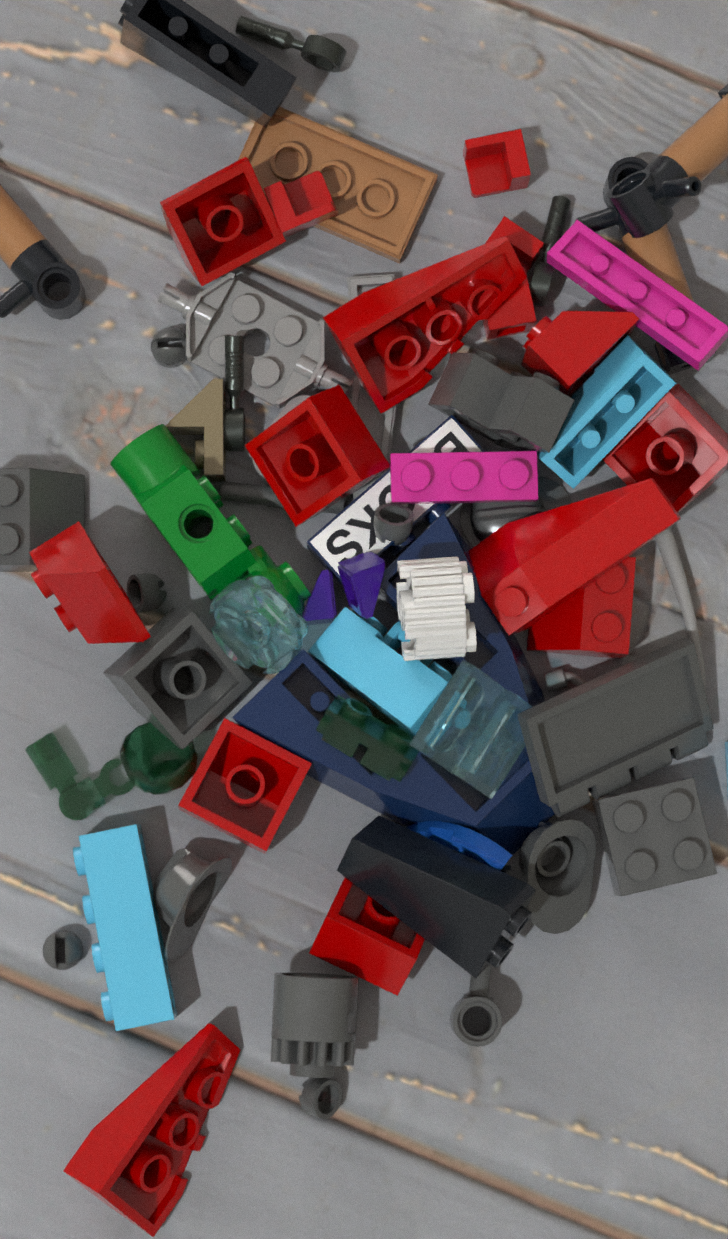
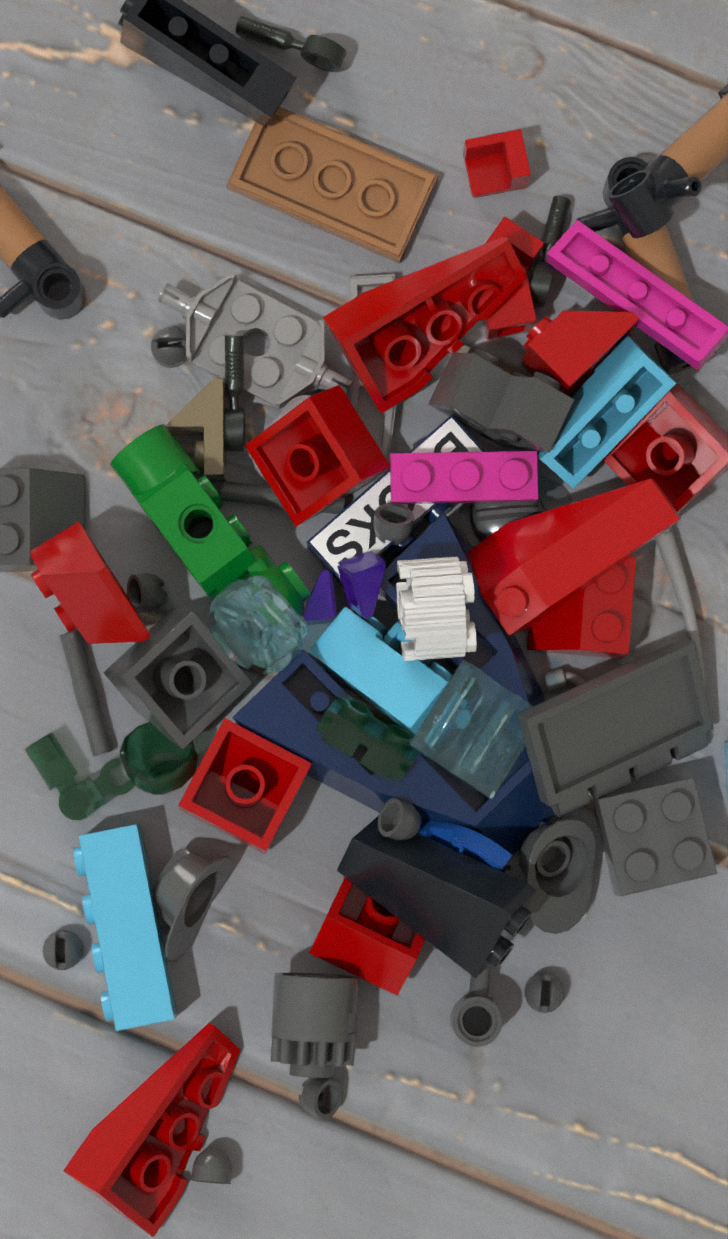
red slope [160,157,286,286] -> none
red panel [263,171,339,237] -> none
none -> dark grey piece [60,631,112,756]
none -> dark grey hinge [191,1148,232,1184]
none -> dark grey hinge [378,798,422,841]
none -> dark grey hinge [524,973,564,1013]

